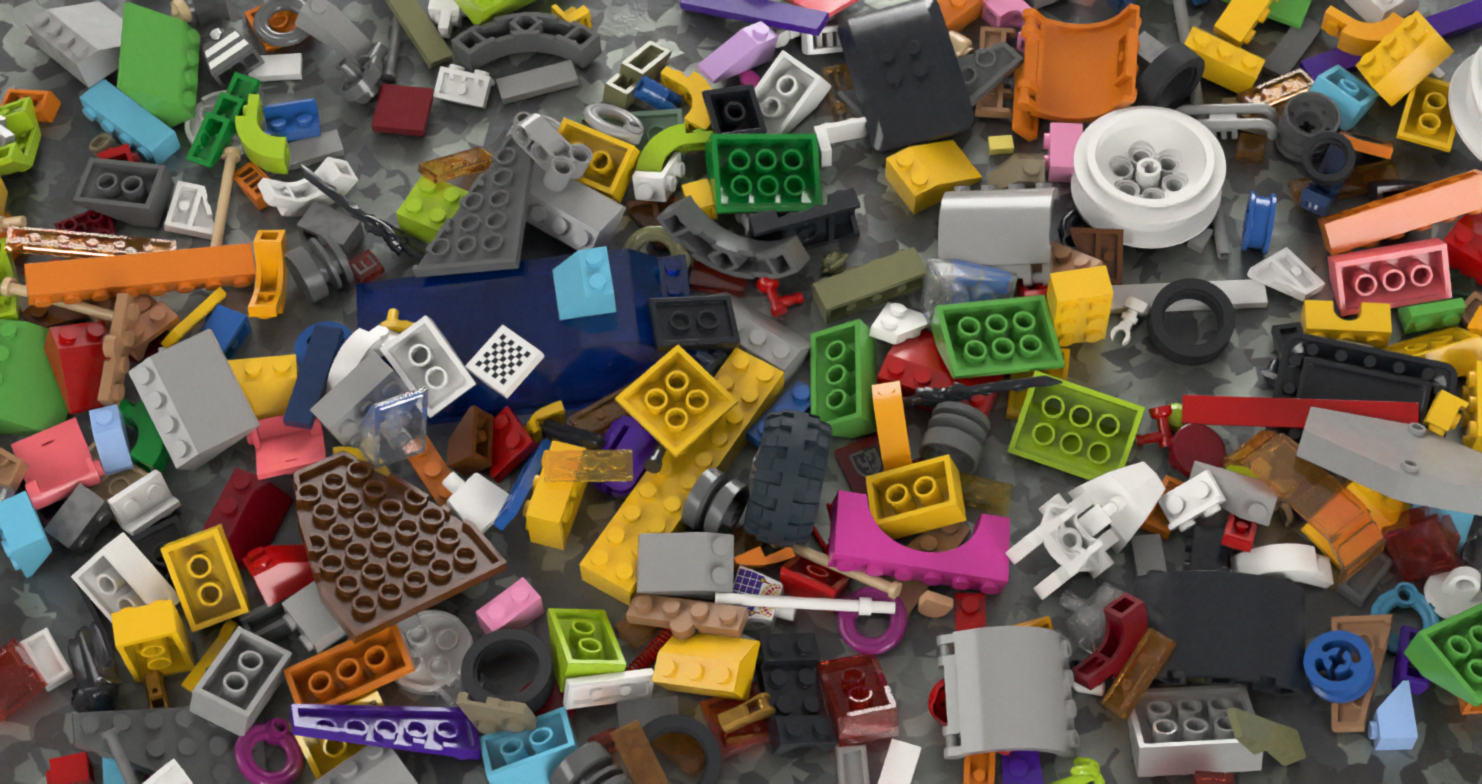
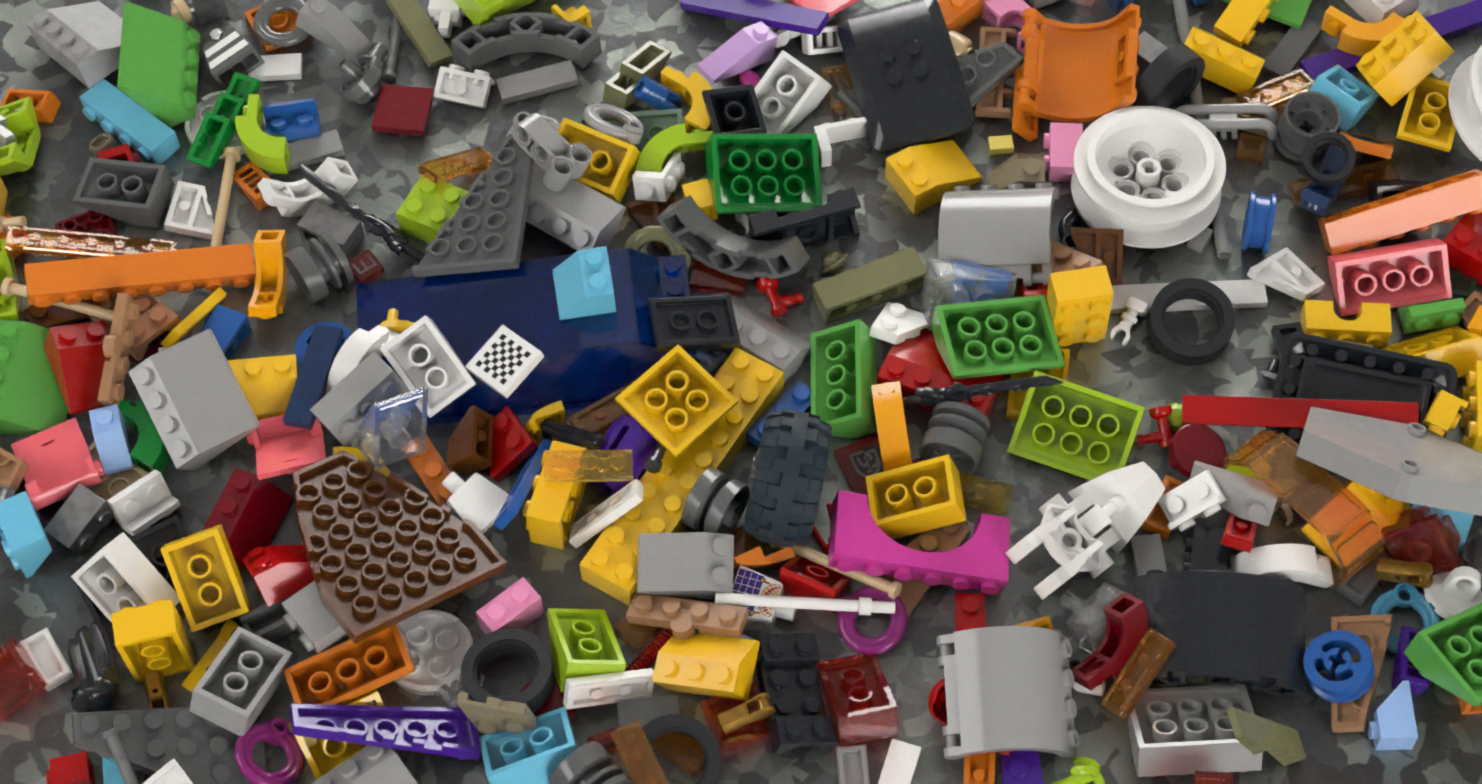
light nougat tile [918,590,954,618] -> none
none -> white tile [569,479,644,548]
none -> pearl gold bar [1377,557,1433,588]

